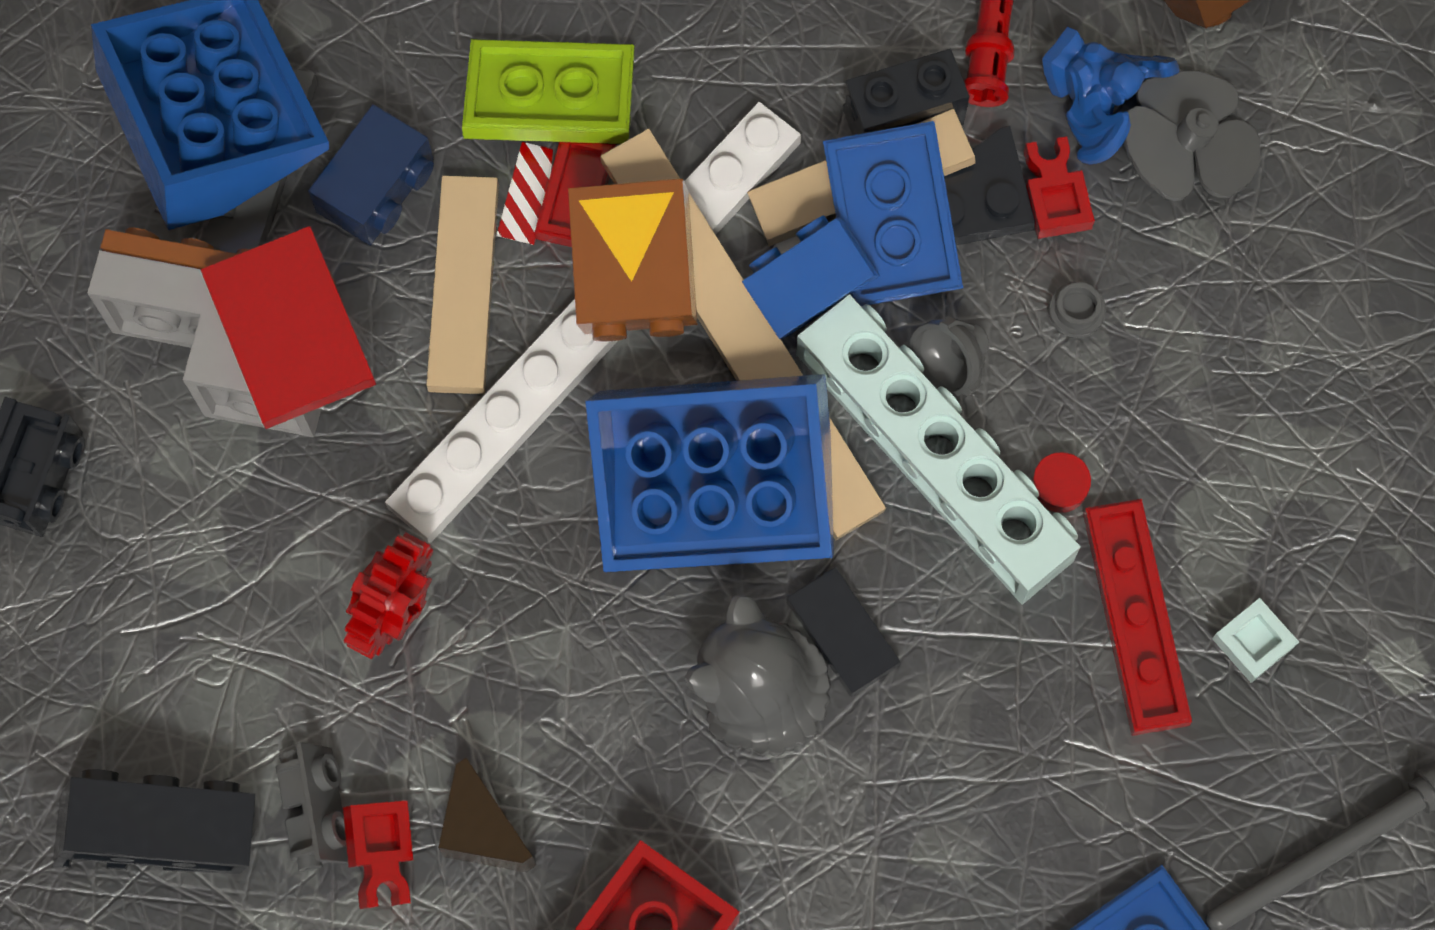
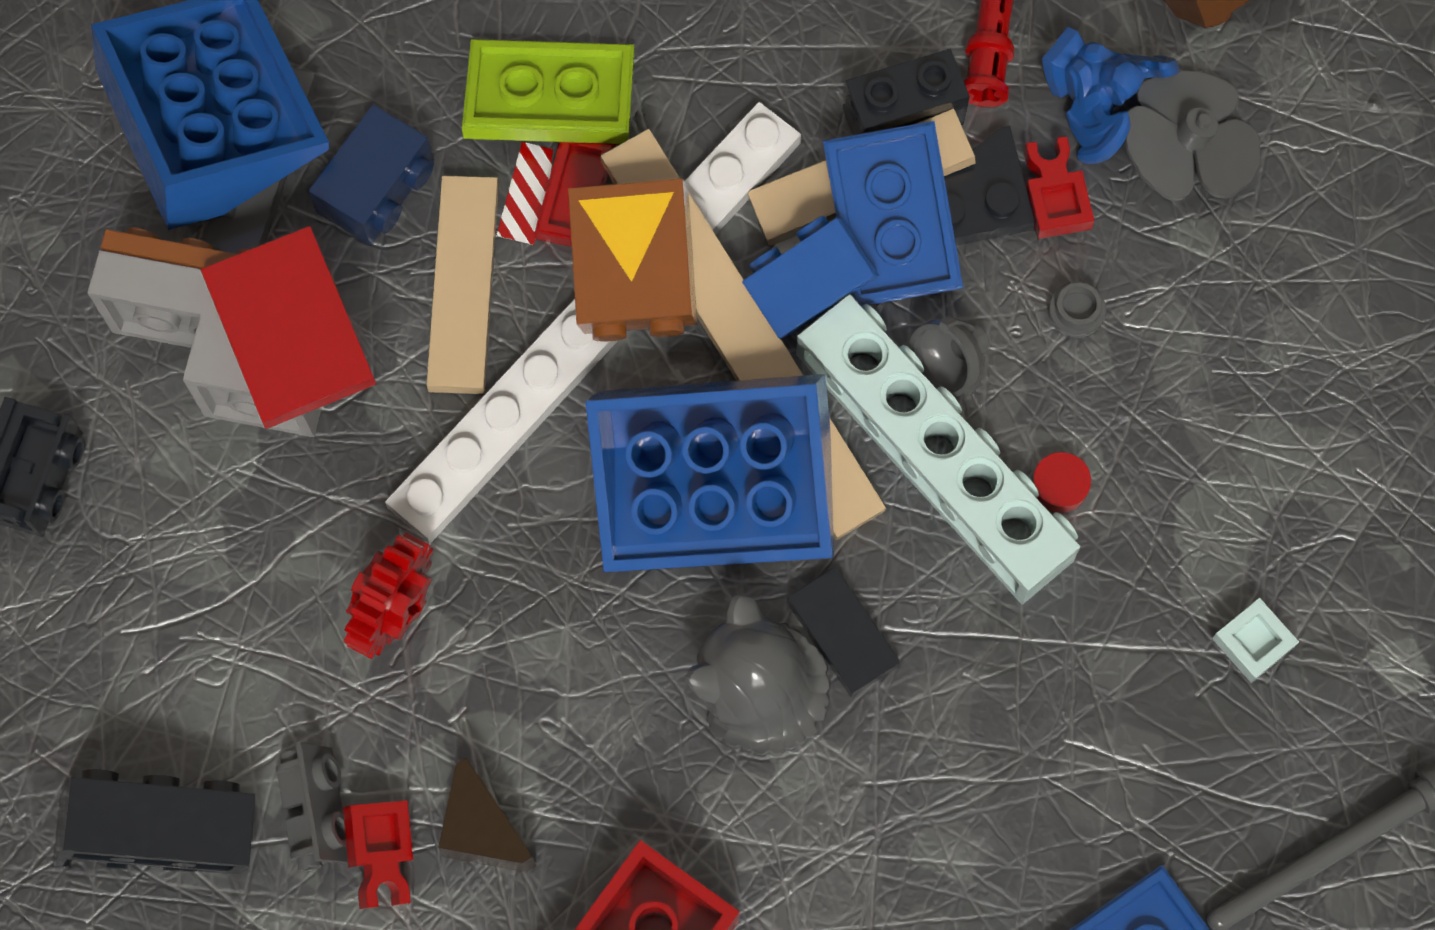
red tile [1083,499,1192,736] -> none

